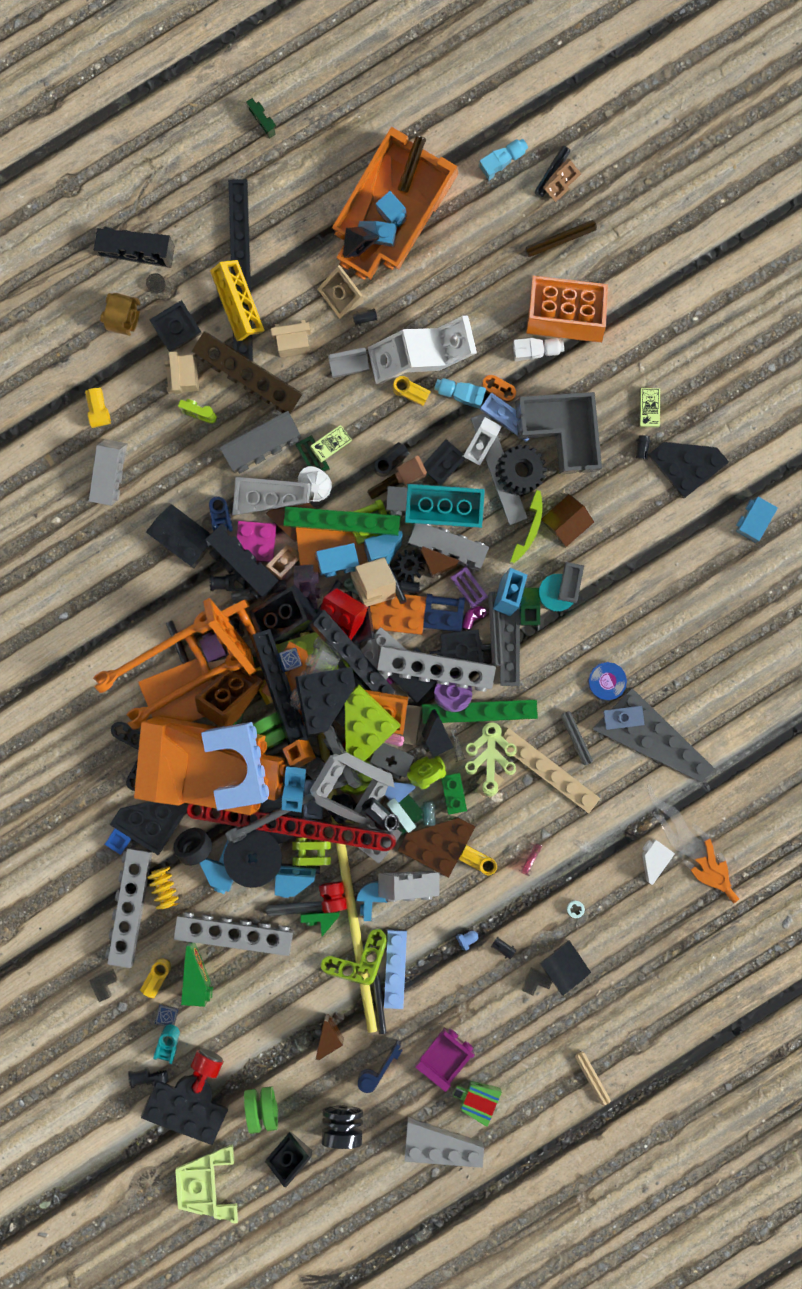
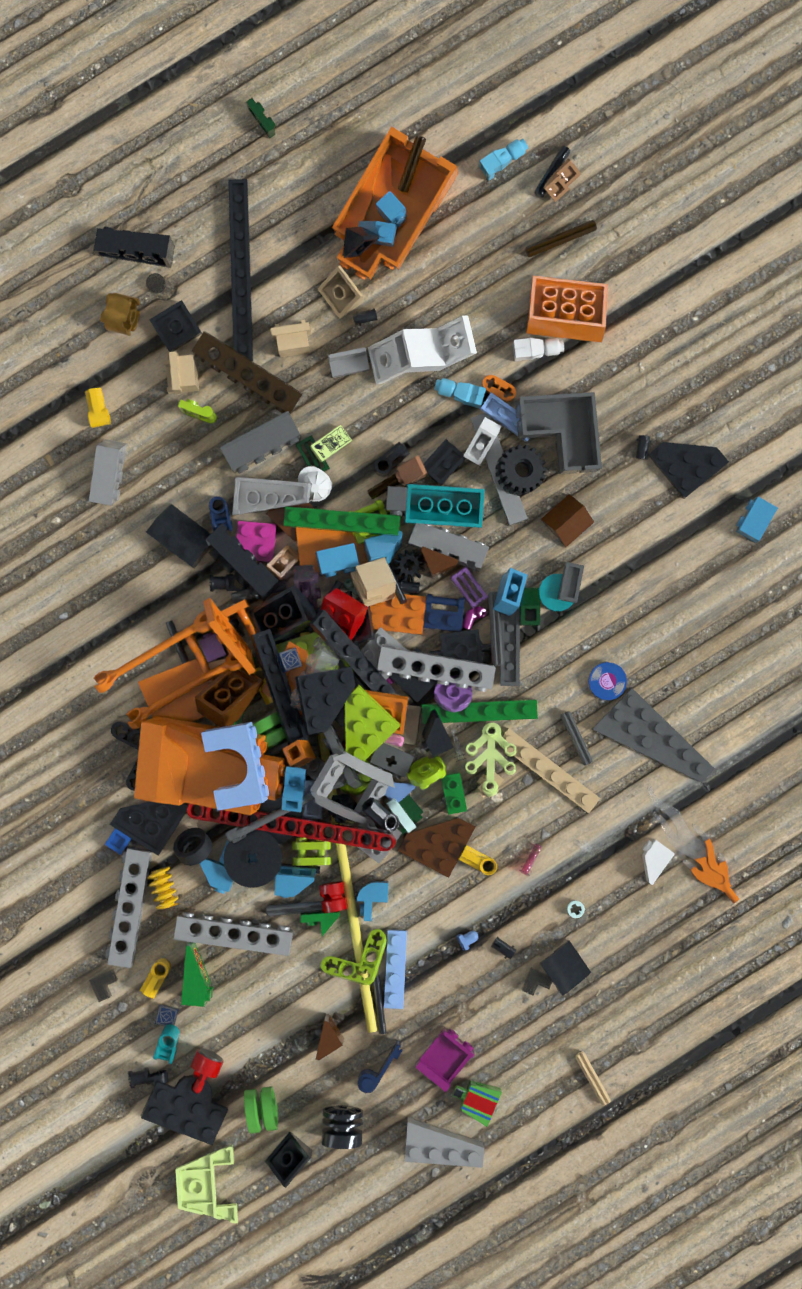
yellow fence [210,260,265,341] -> none
light grey wedge [378,871,439,902] -> none
yellow piece [392,376,431,407] -> none
clear light blue pin [421,801,437,826] -> none
lime slope [509,490,542,565] -> none
sand blue plate [603,706,645,730] -> none
yellowish green tile [640,388,660,427] -> none

